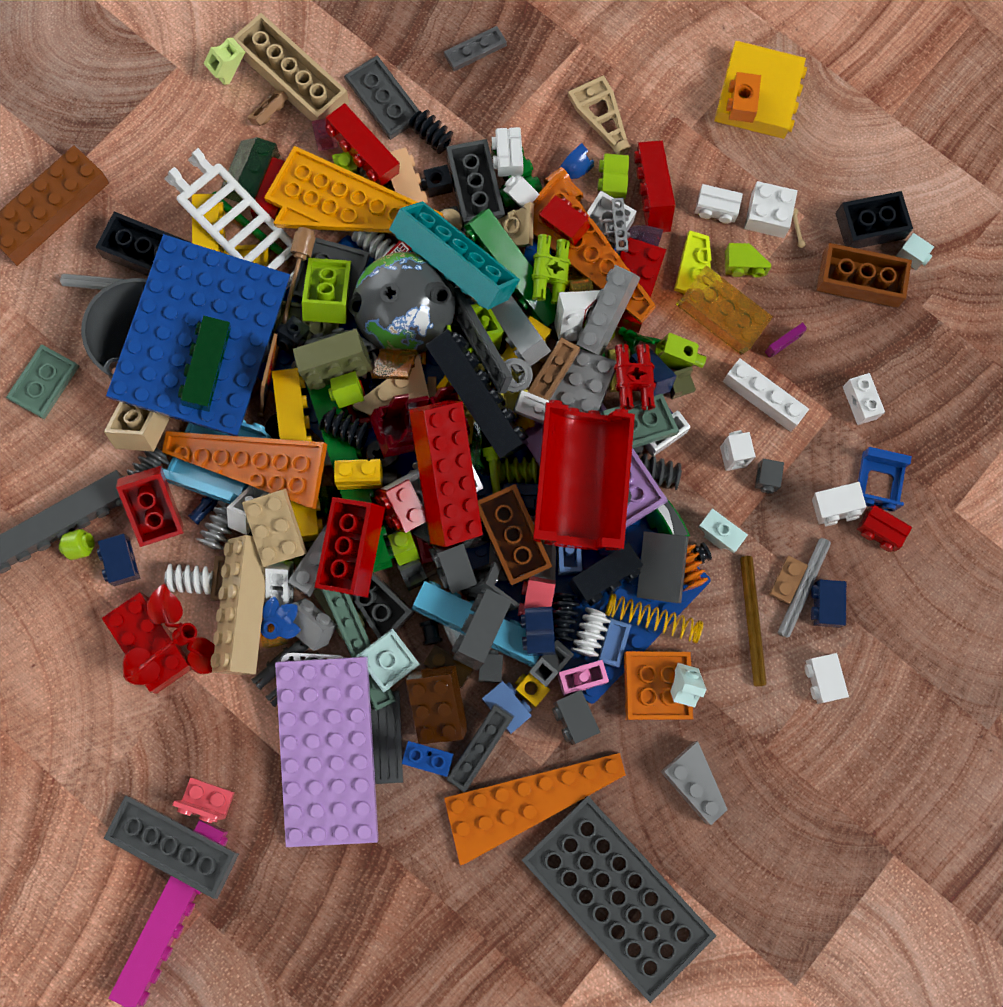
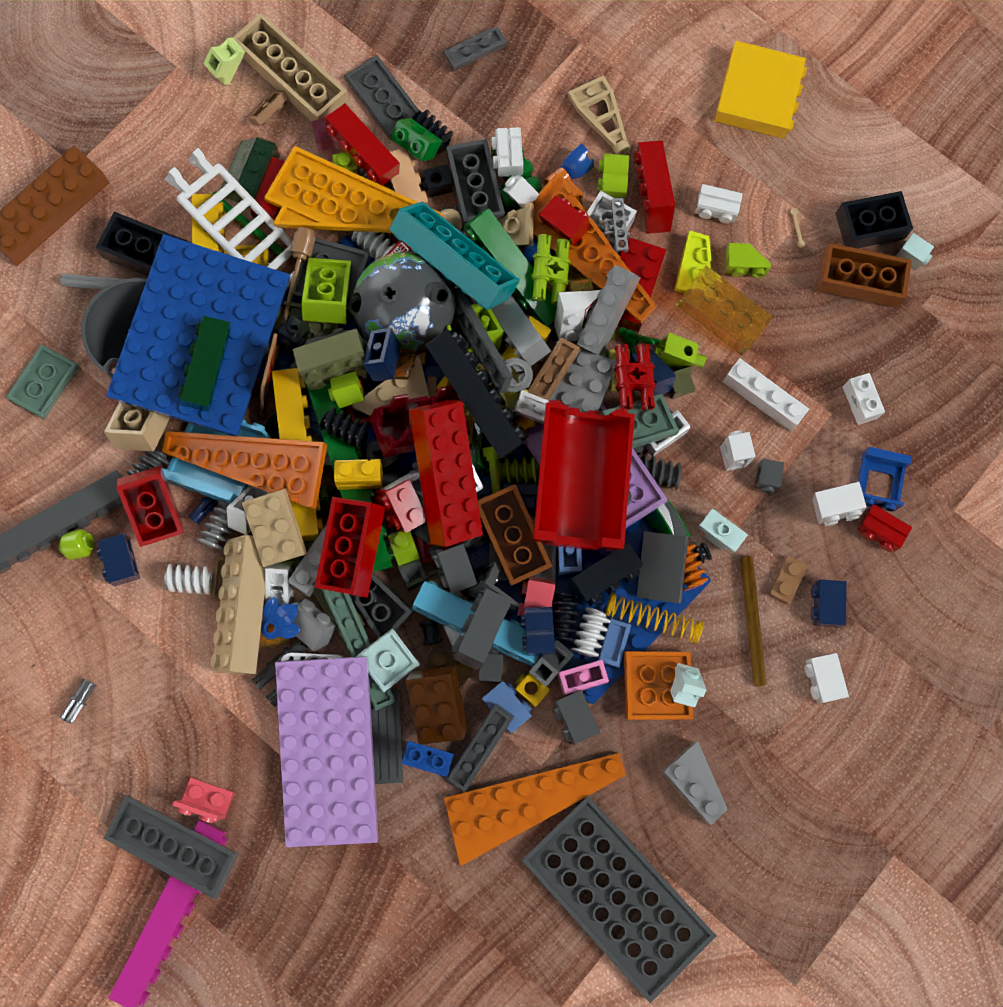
red brick [102,592,192,694] -> none
red plant [122,584,215,685] -> none
clear purple brick [628,225,663,246] -> none
orange brick [726,72,761,123] -> none
white brick [744,181,798,238] -> none
magenta tile [765,322,807,358] -> none
light grey axle [778,538,831,638] -> none
none -> dark grey axle [60,679,97,723]
none -> dark blue brick [363,328,401,381]
none -> green brick [390,118,442,161]

